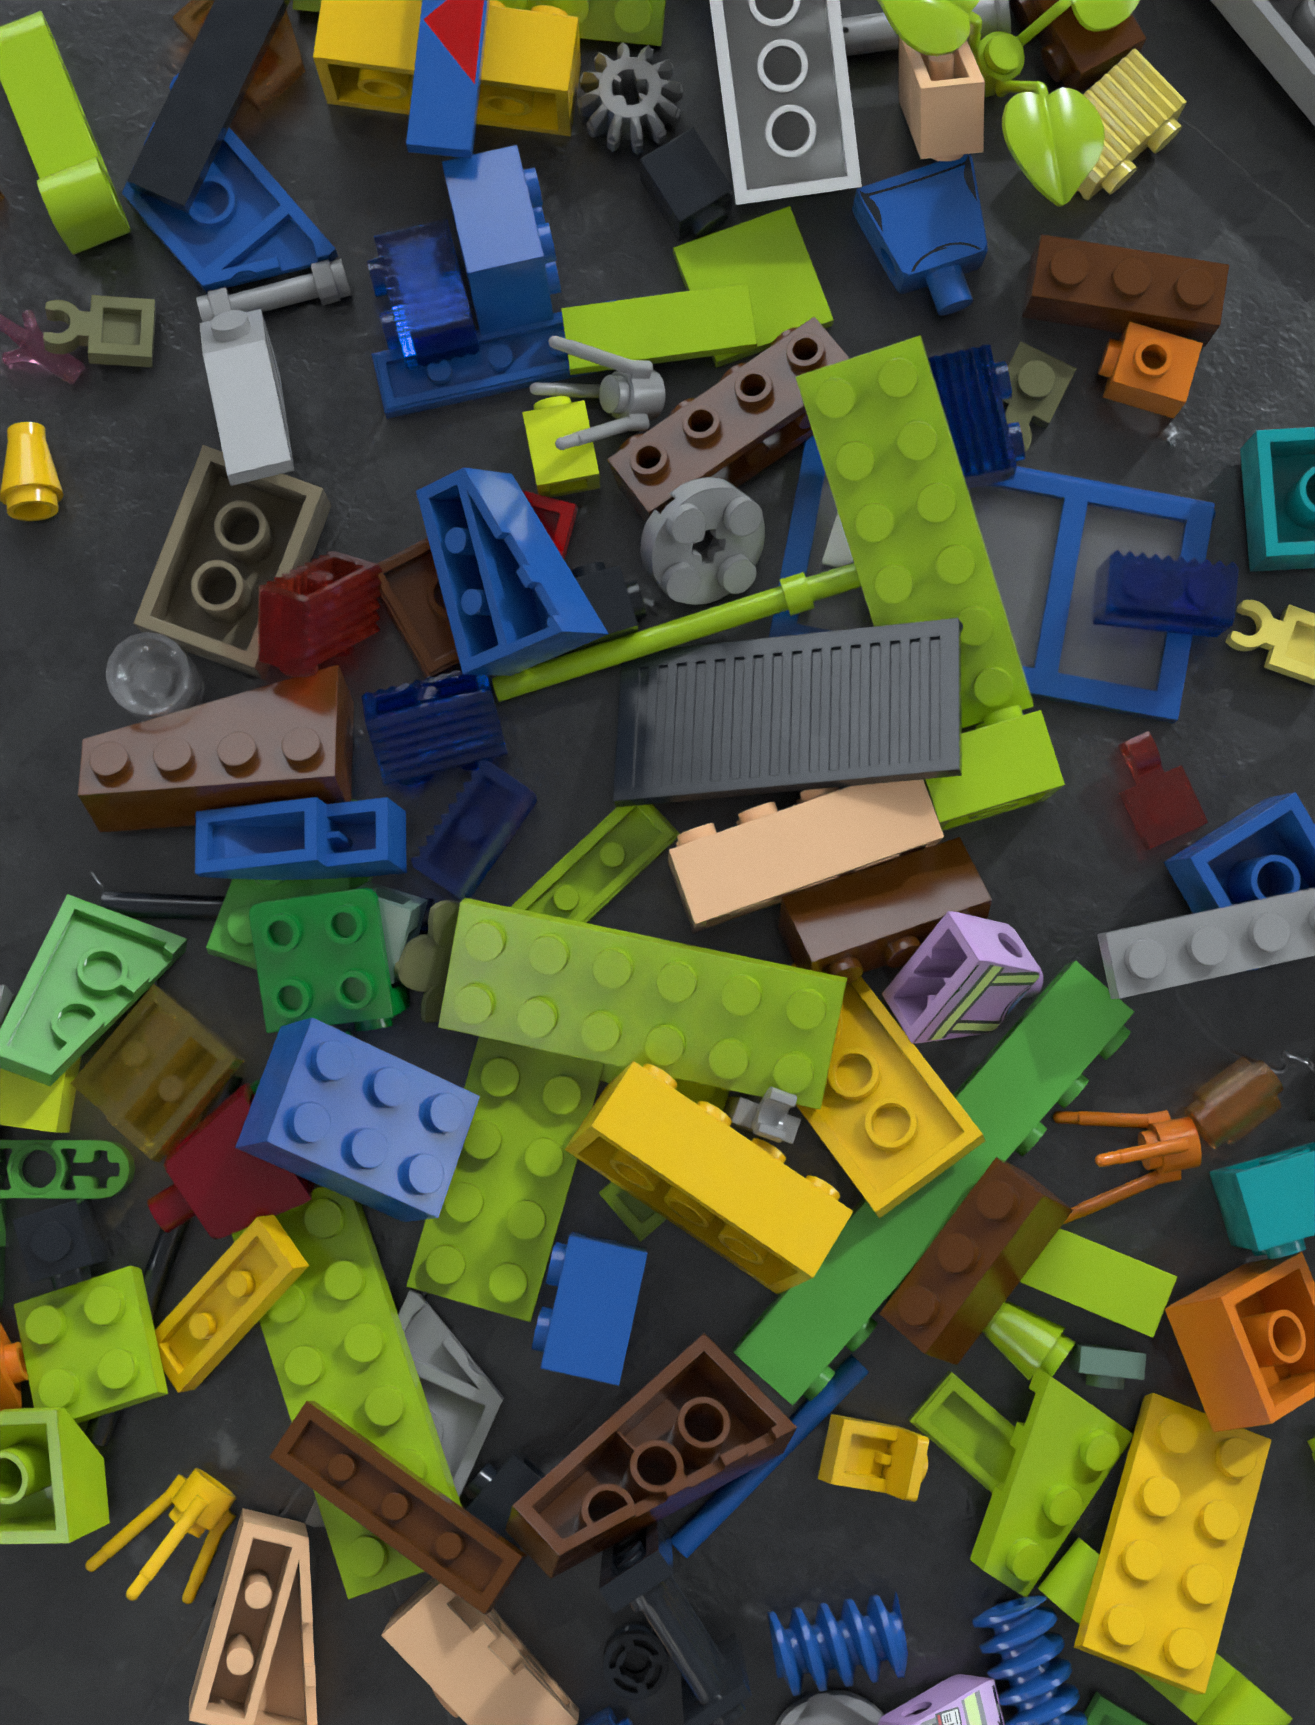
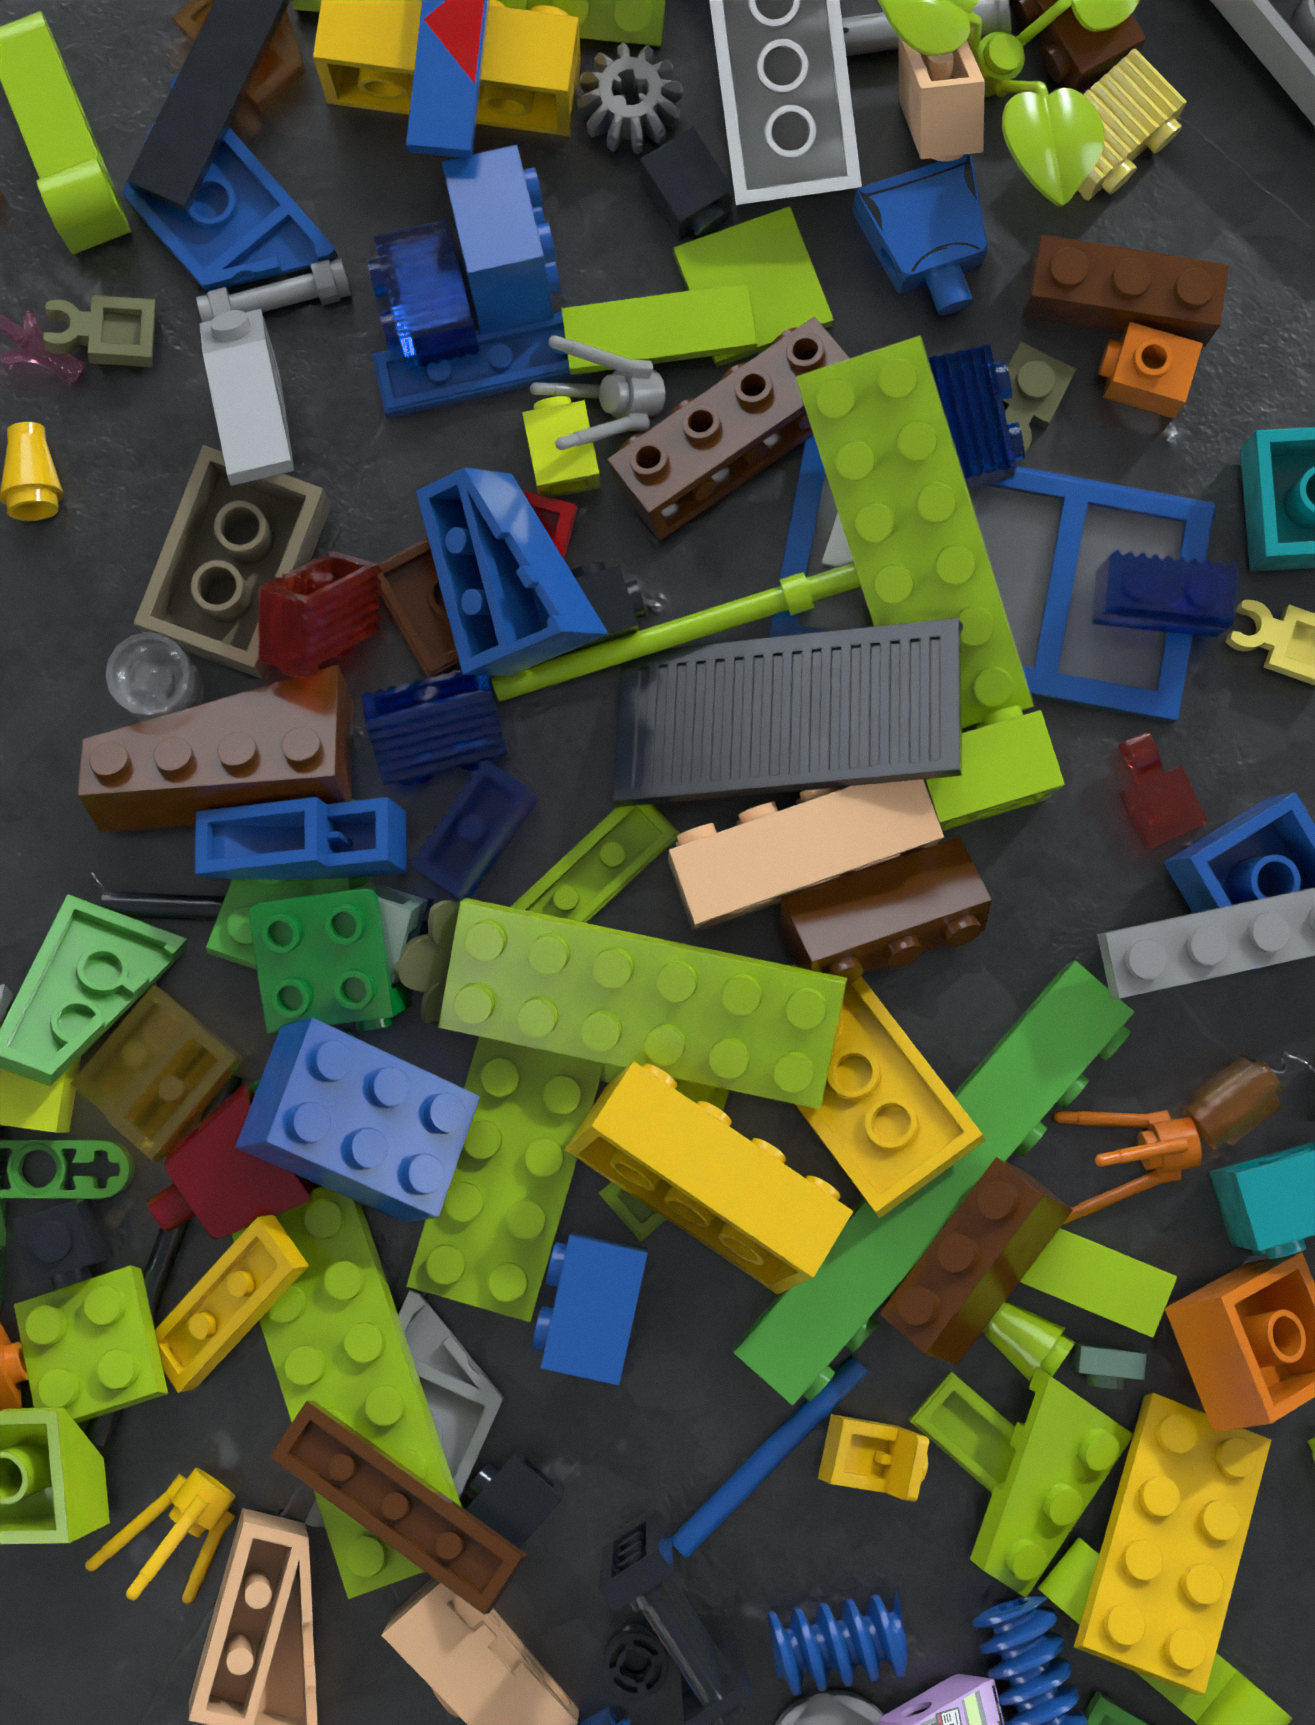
reddish brown wedge [505,1333,797,1579] -> none
light grey plate [640,477,765,605] -> none
light grey plate [723,1087,801,1144] -> none
lavender torso [882,911,1043,1043] -> none

